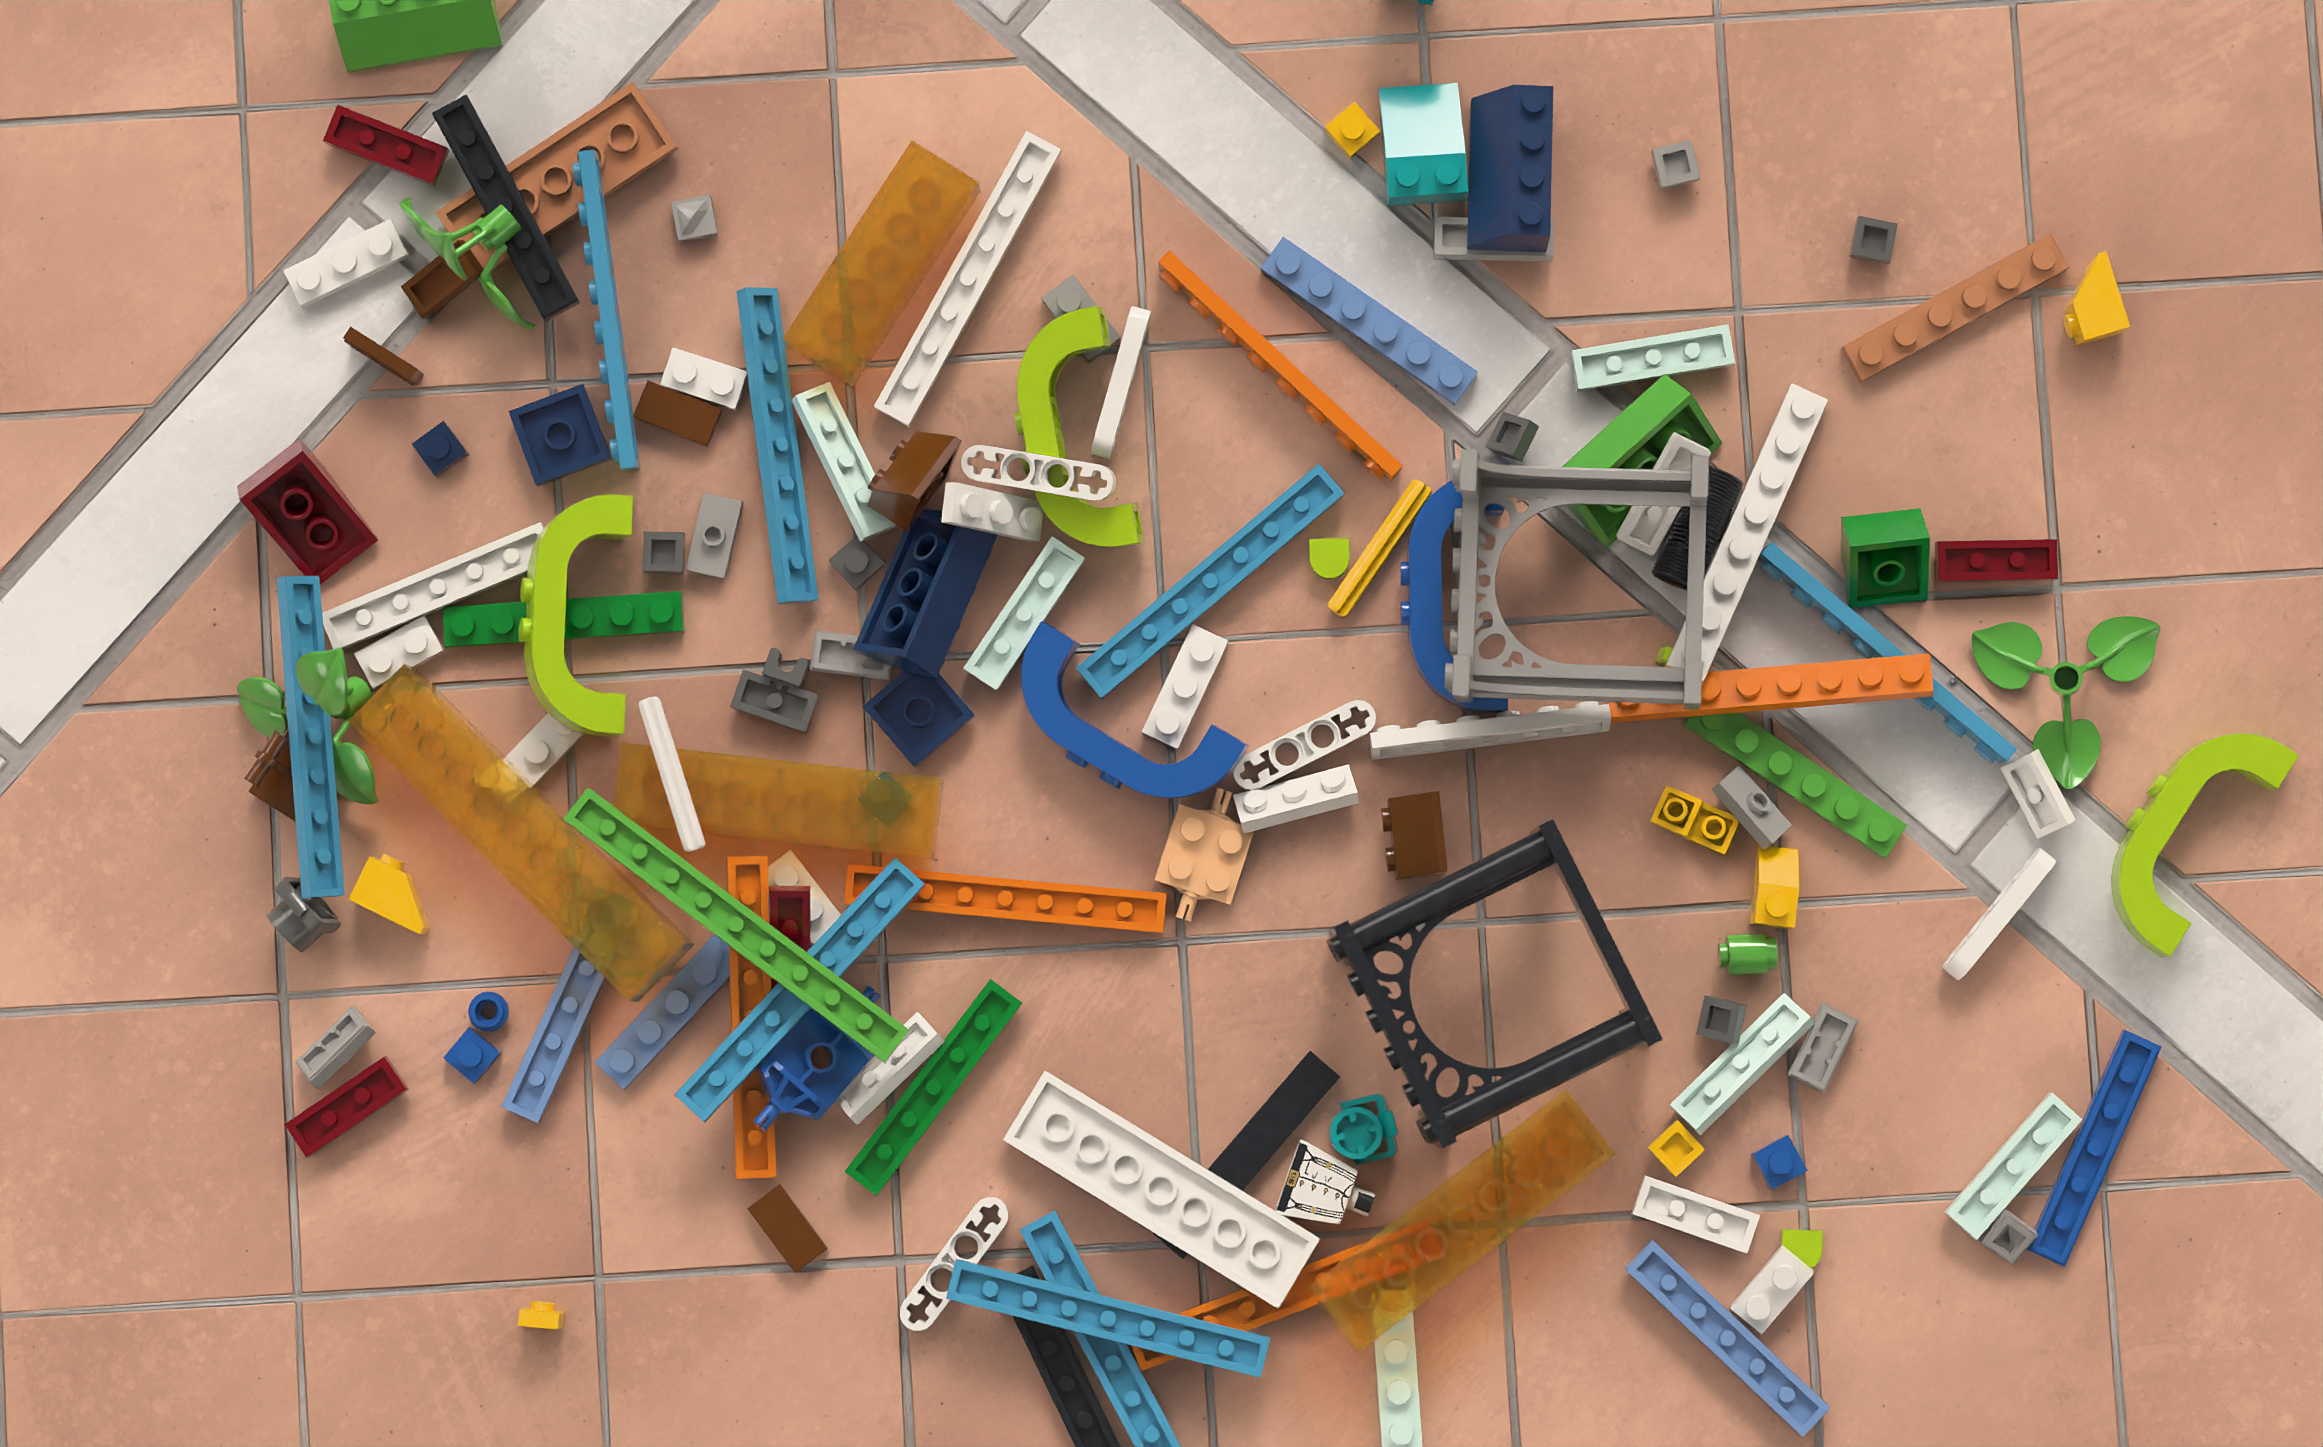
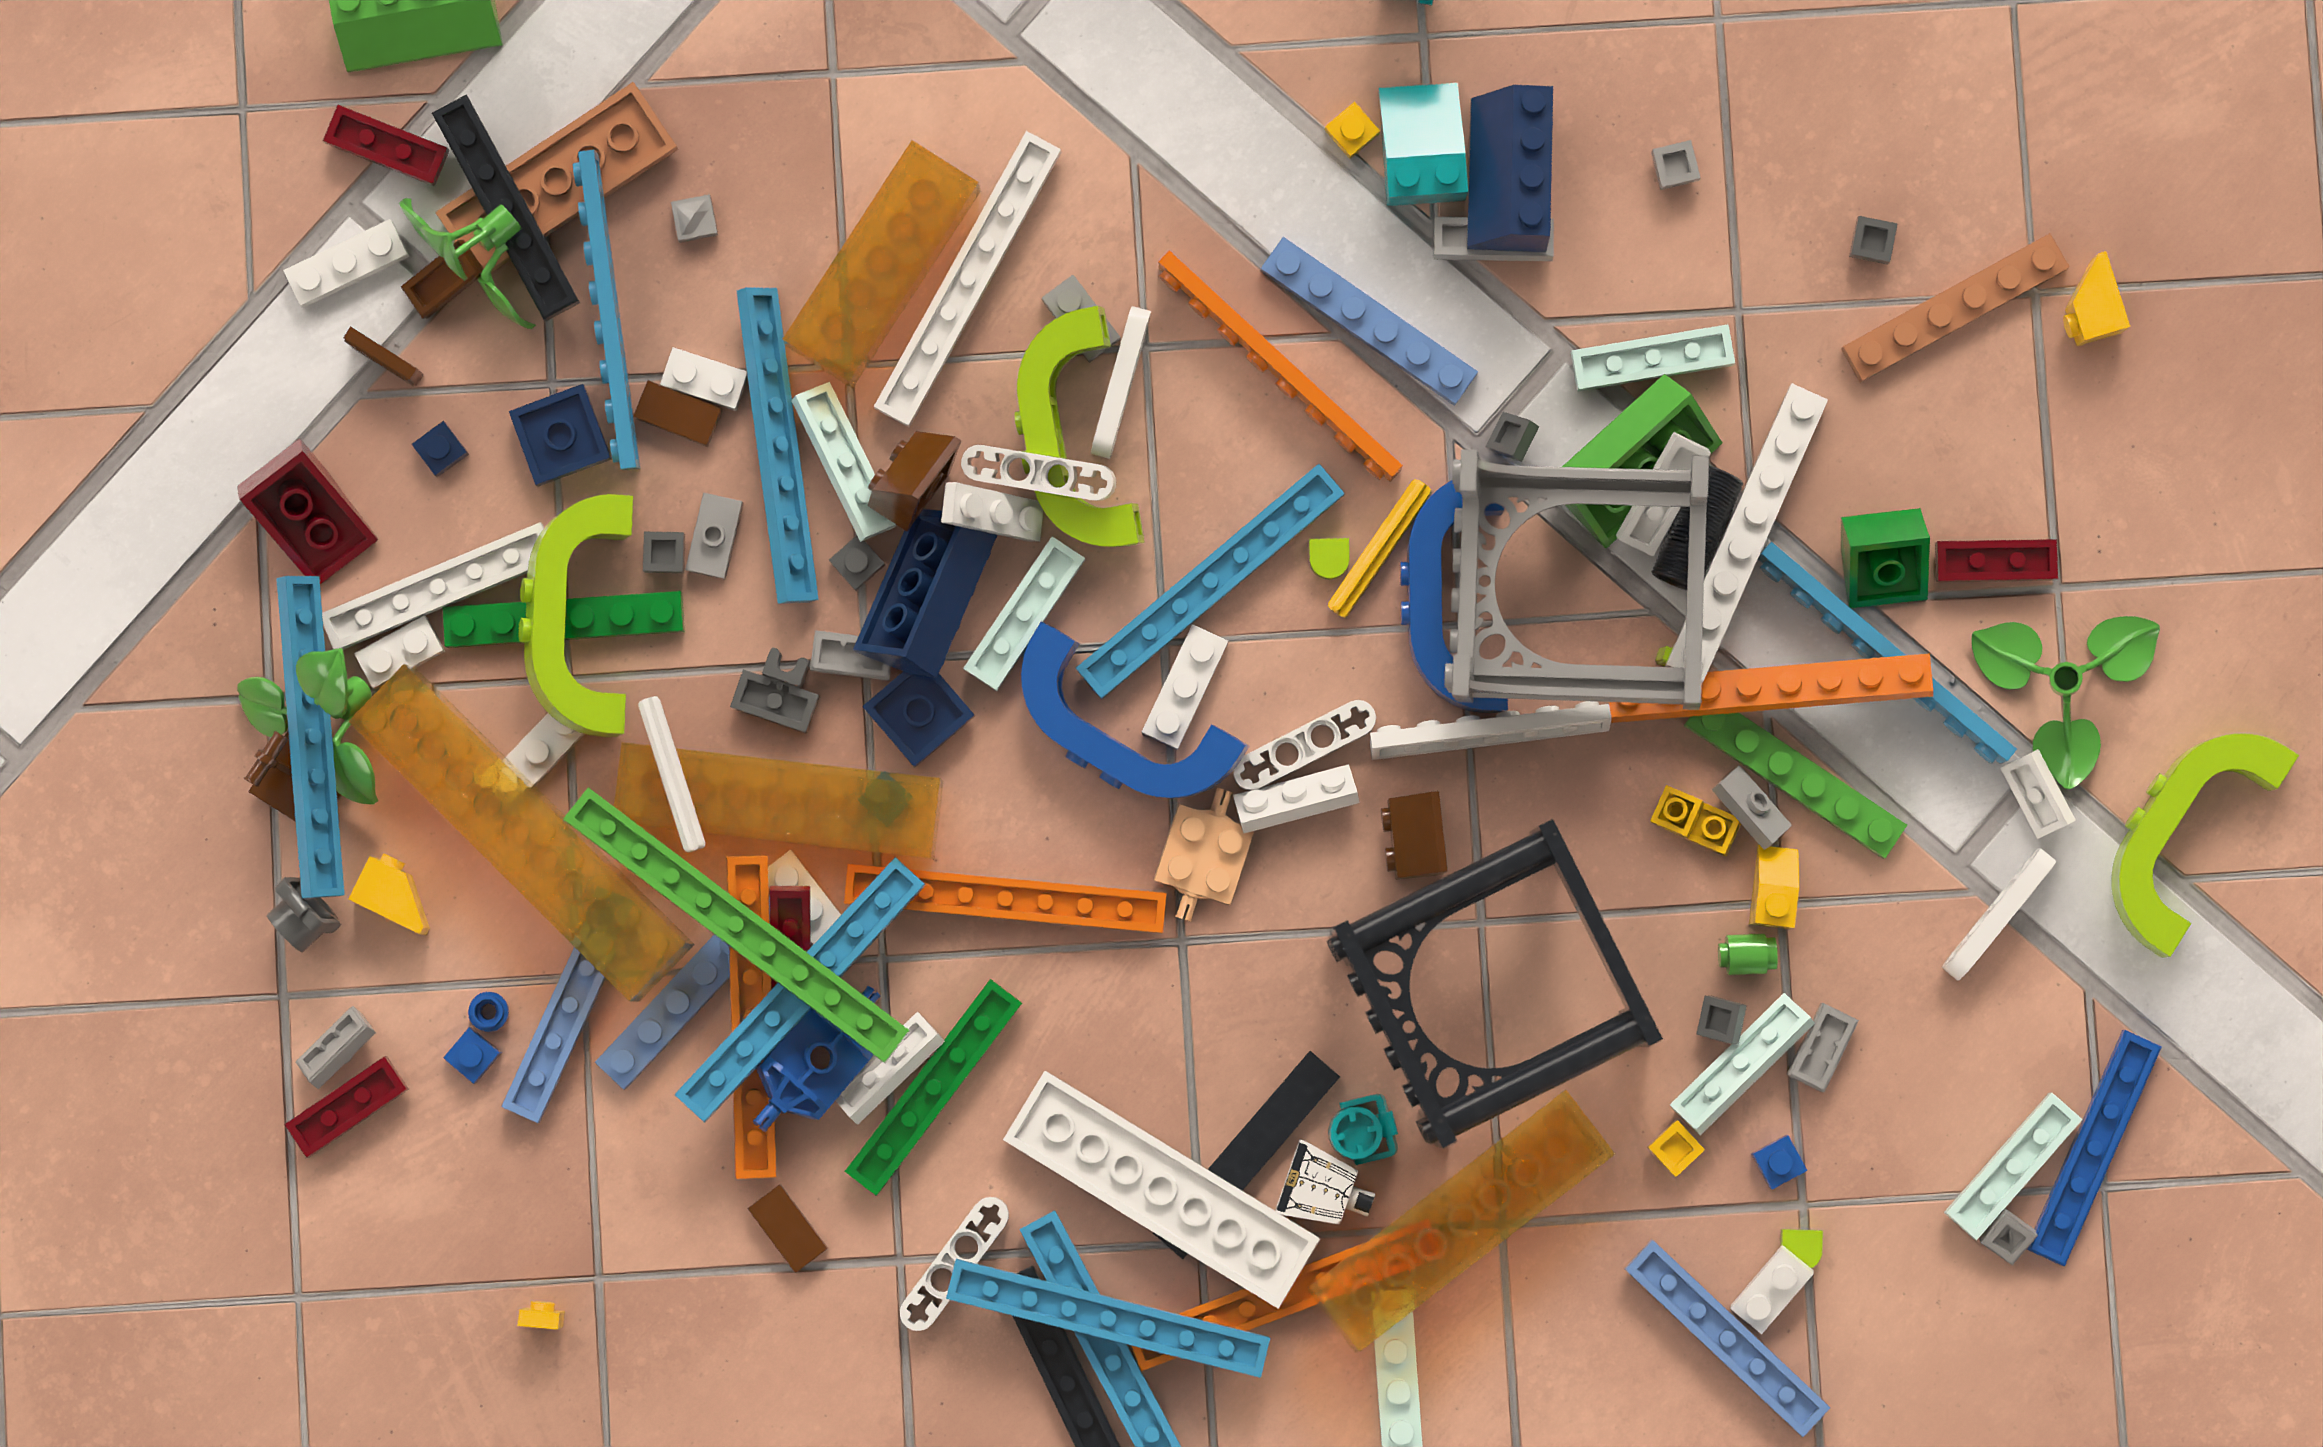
white plate [1631,1175,1760,1253] -> none

